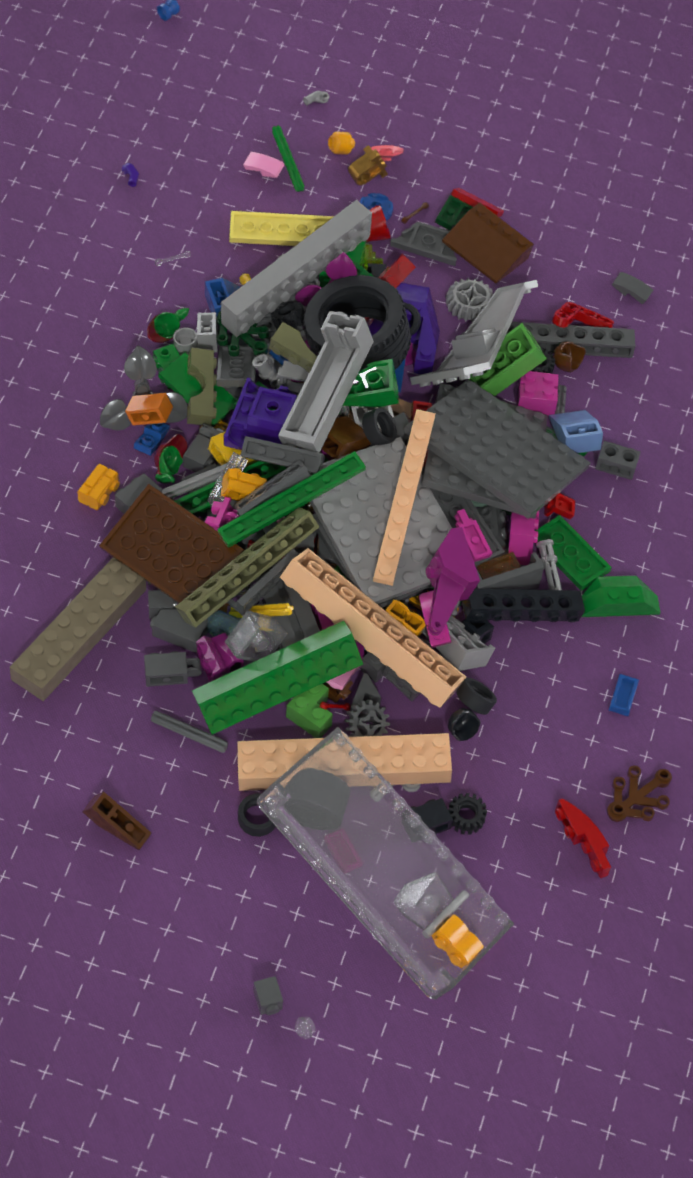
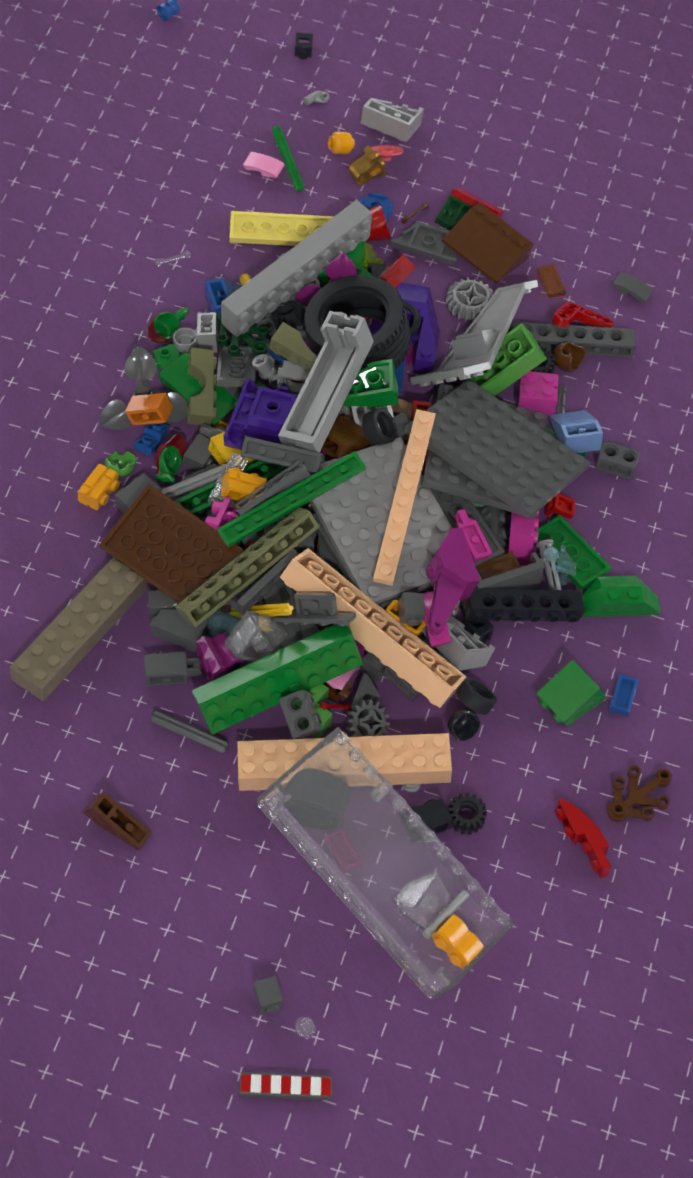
dark purple arm [122,163,139,187] -> none
black tyre [238,793,279,837] -> none
none -> bright green hair [105,451,137,477]
none -> tile [239,1072,332,1101]
none -> dark grey bracket [274,592,356,626]
none -> dark grey brick [279,690,322,739]
none -> black brick [295,32,313,59]
none -> light grey wedge [360,98,424,142]
none -> dark grey brick [398,592,425,626]
none -> green slope [536,660,606,727]
none -> clear orange tile [537,265,566,298]
none -> clear light blue piece [544,545,577,586]

